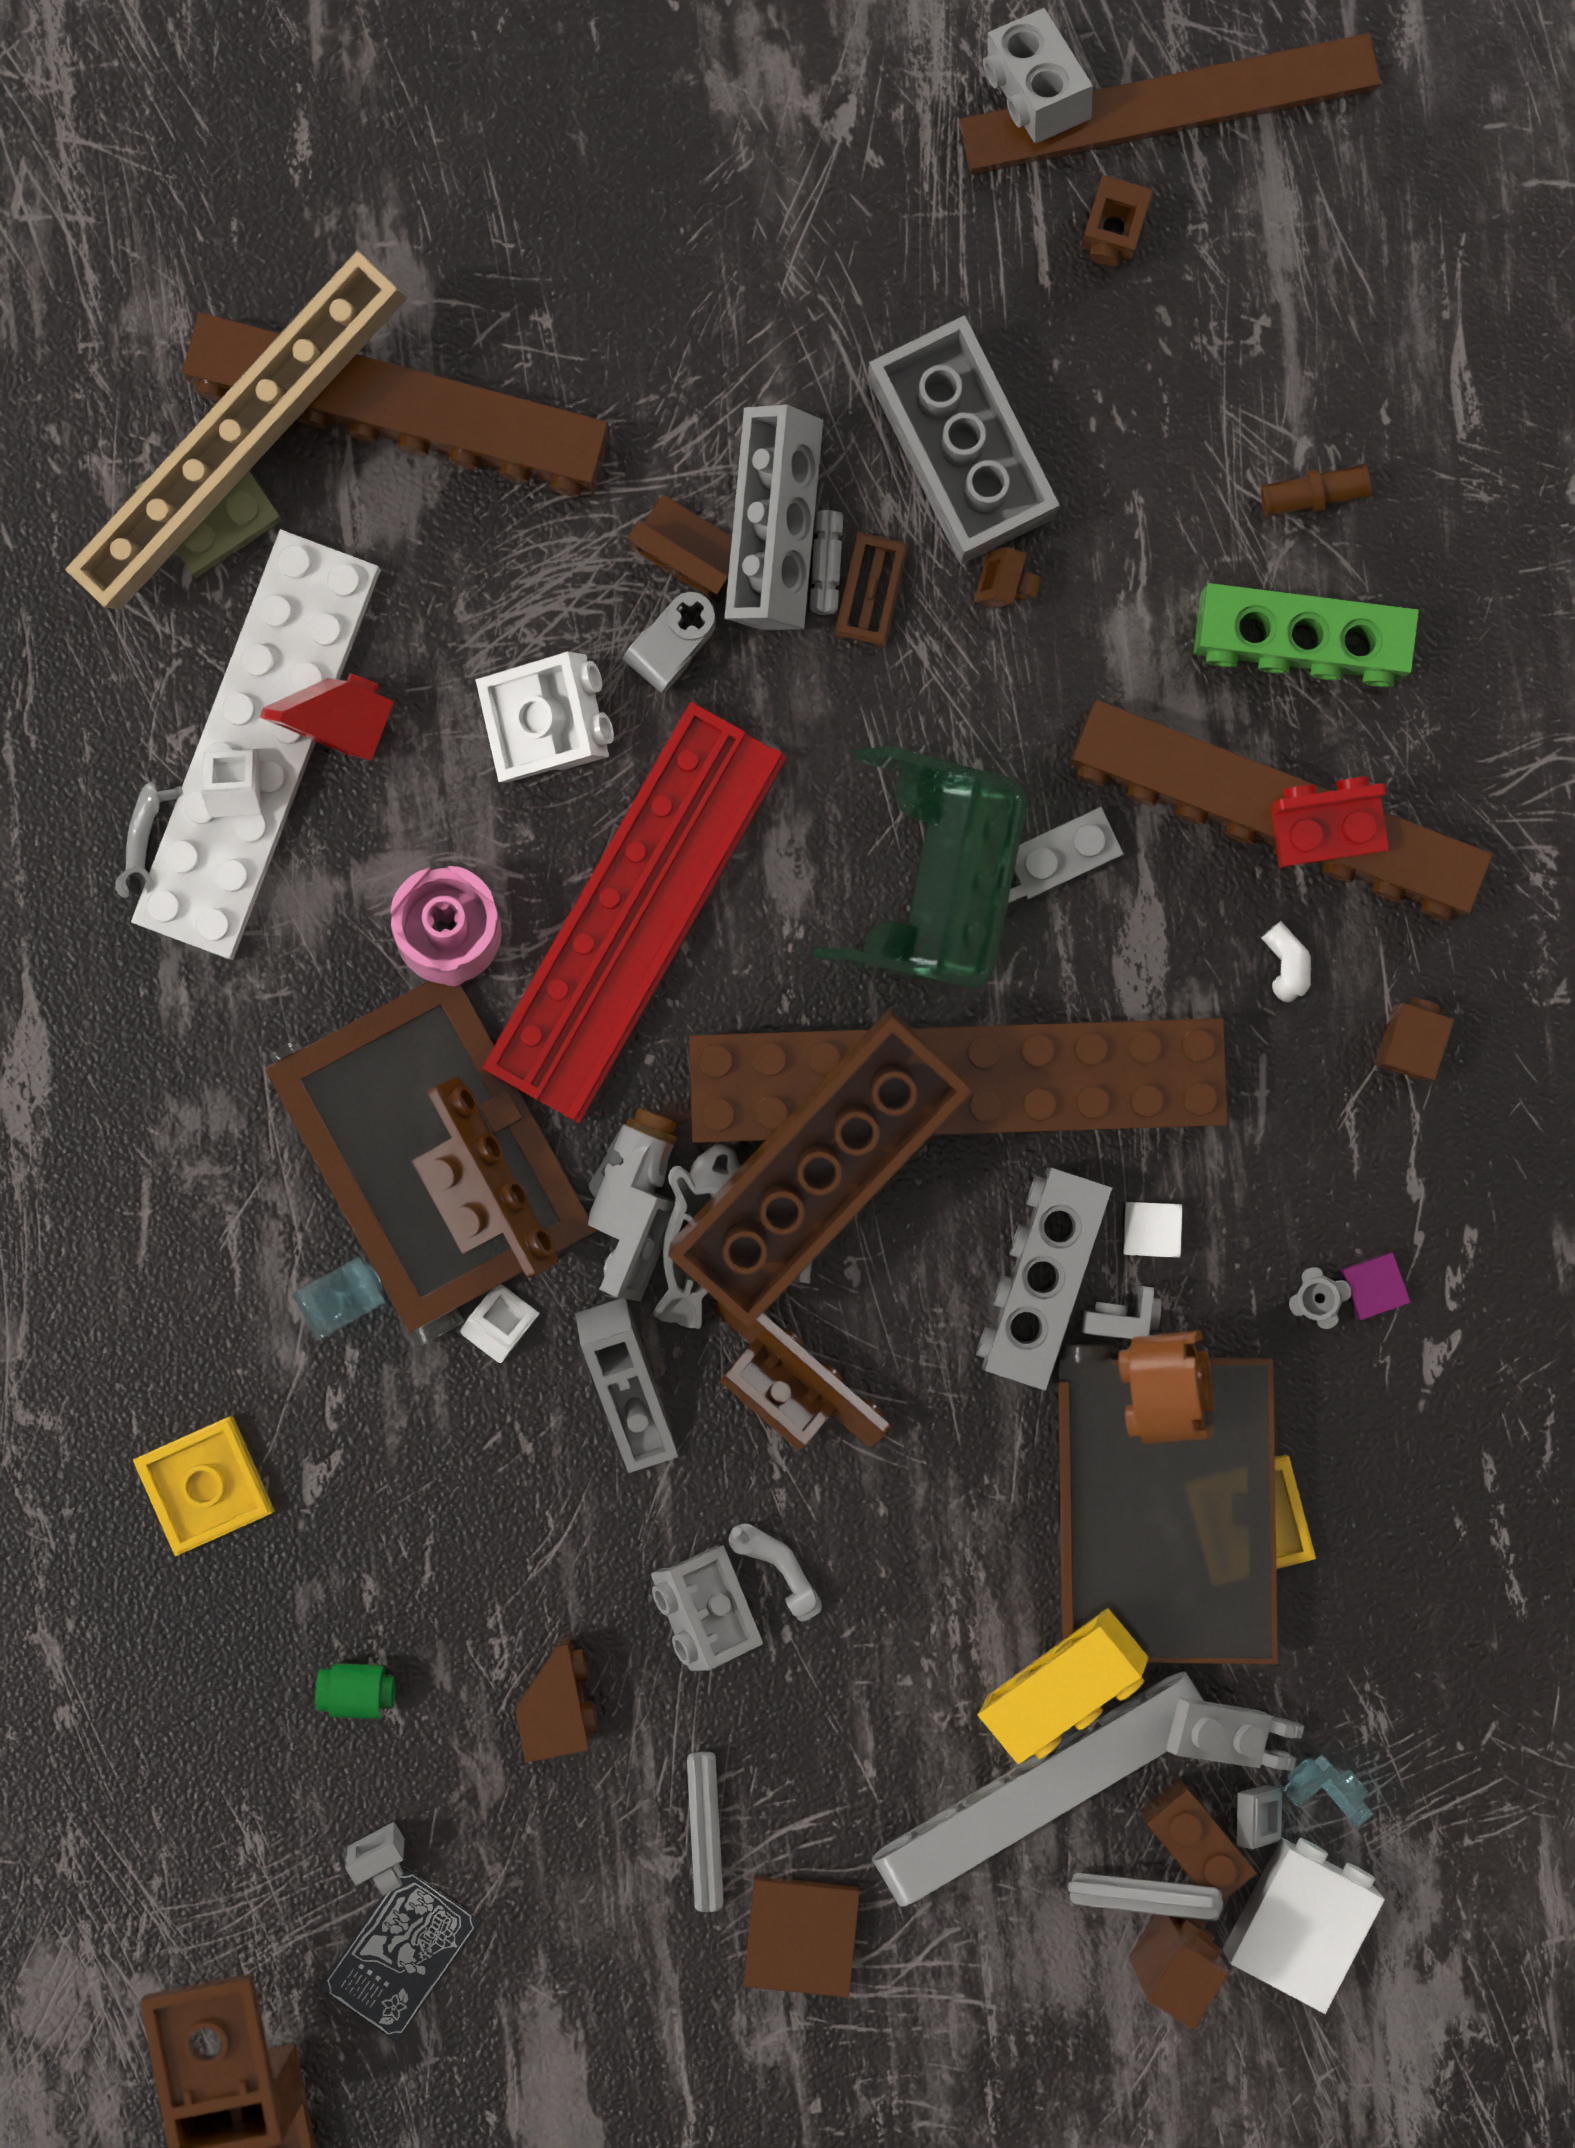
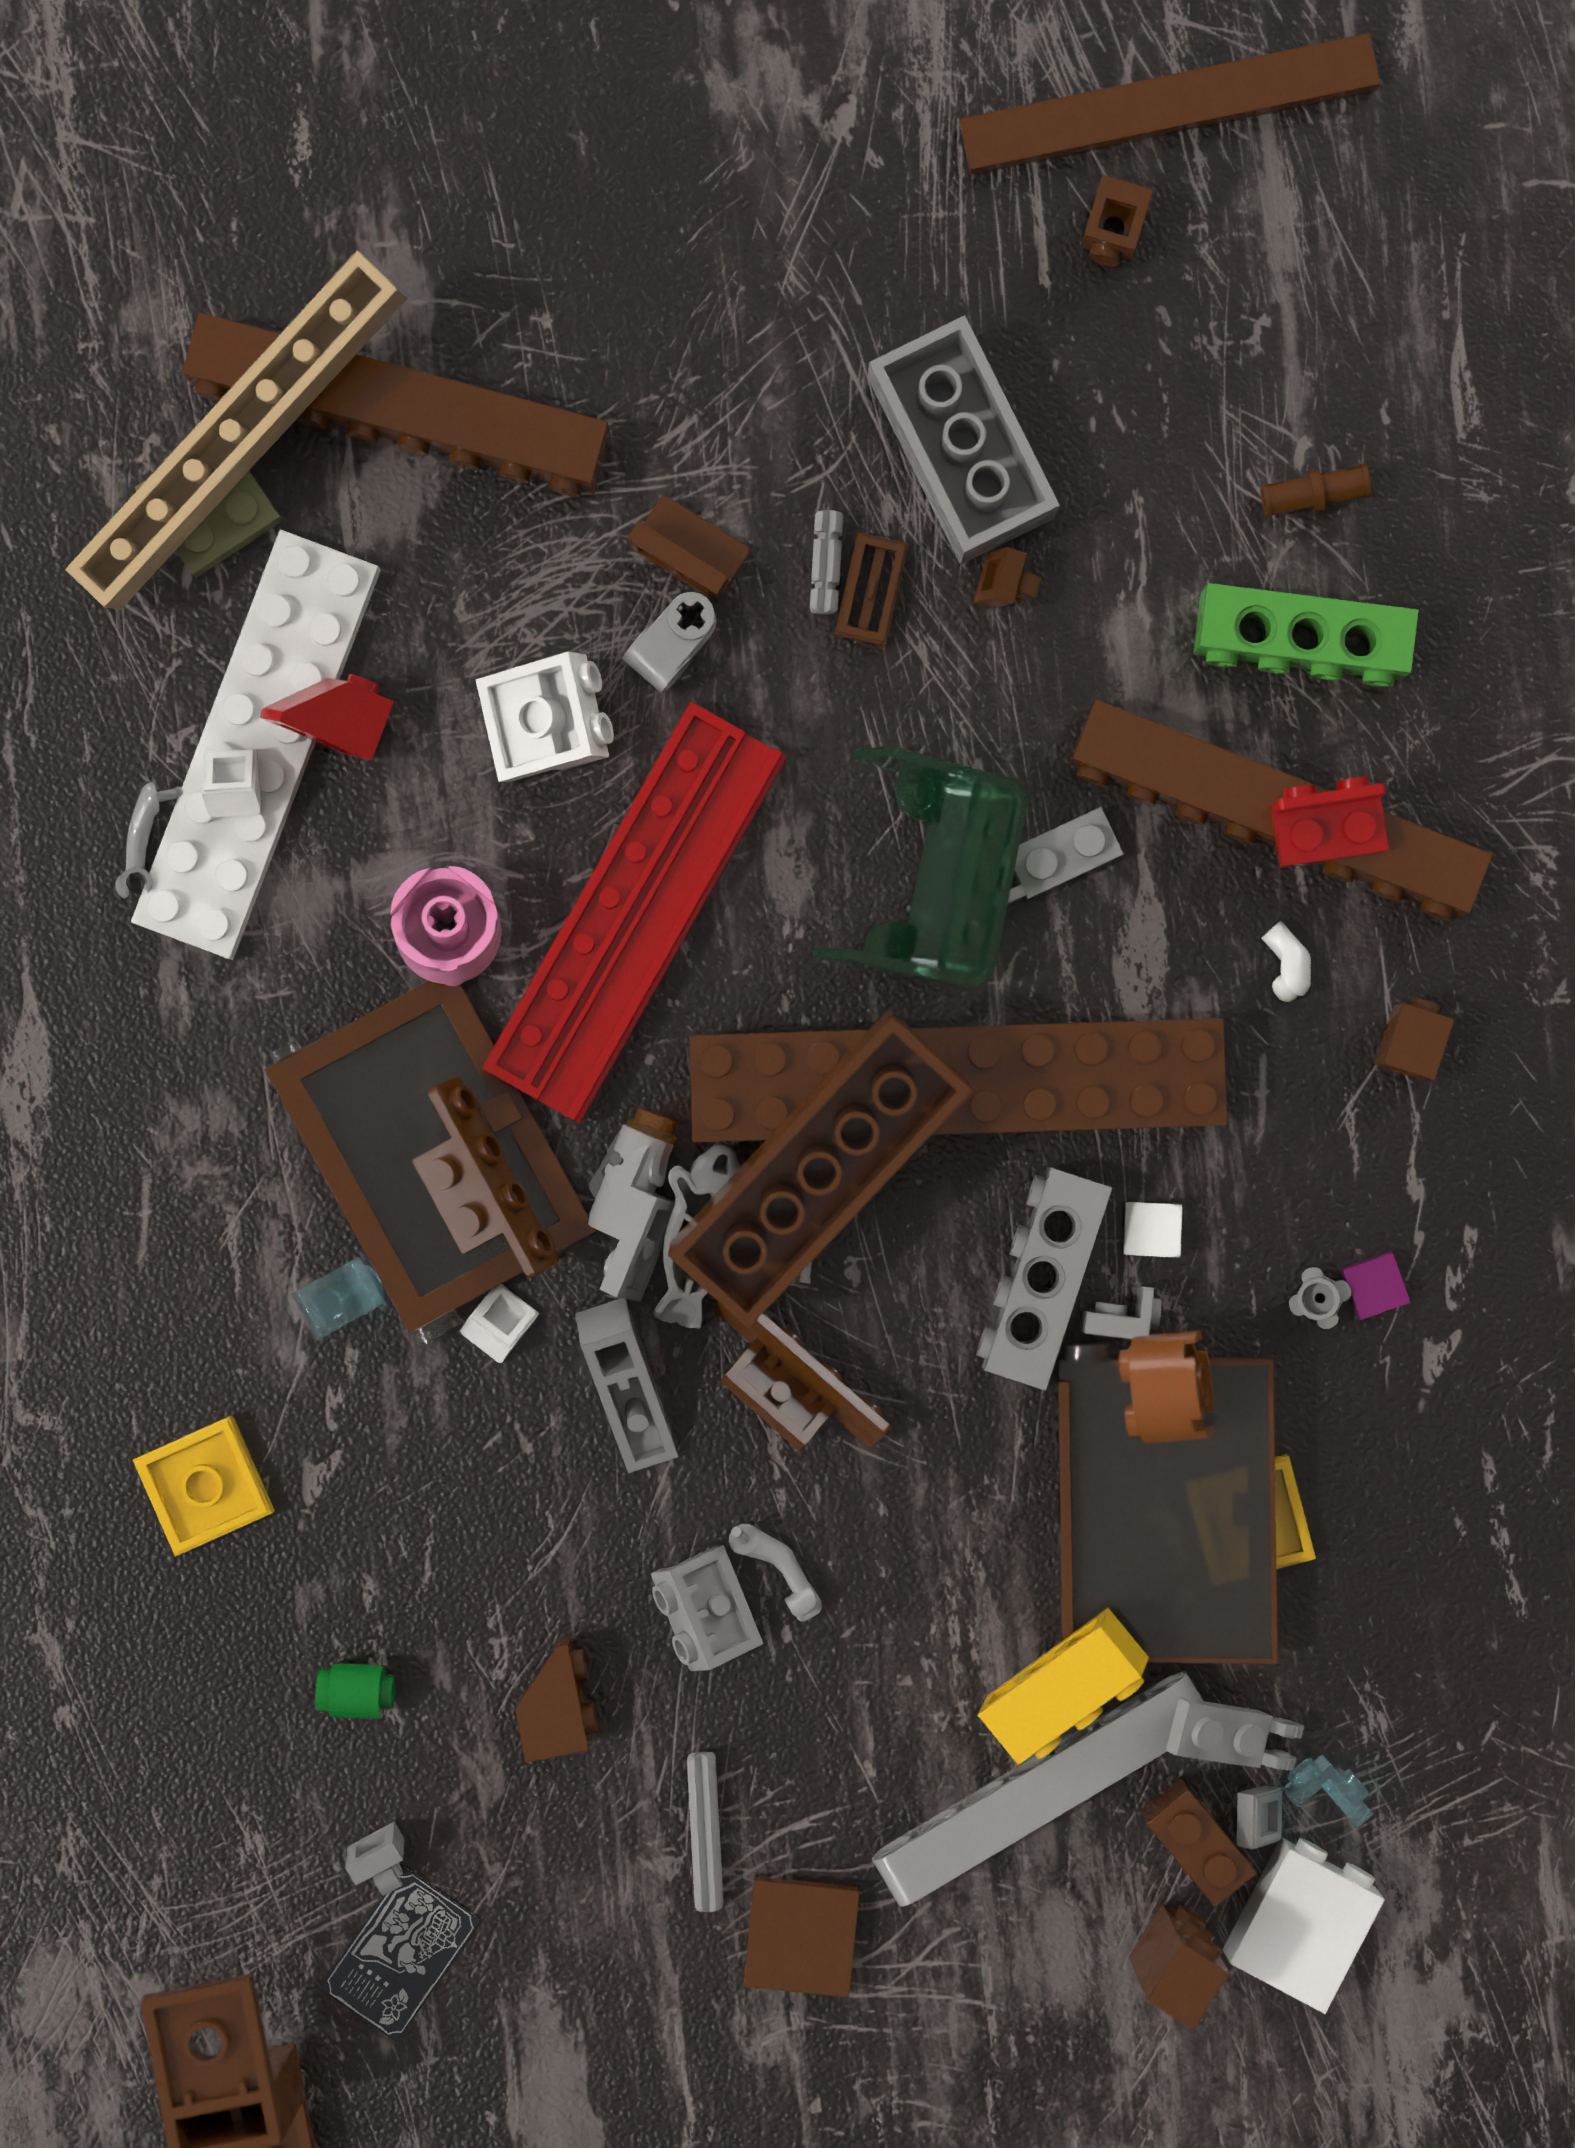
light grey brick [725,405,823,630] -> none
light grey brick [983,8,1093,144] -> none
light grey axle [1068,1872,1223,1921] -> none

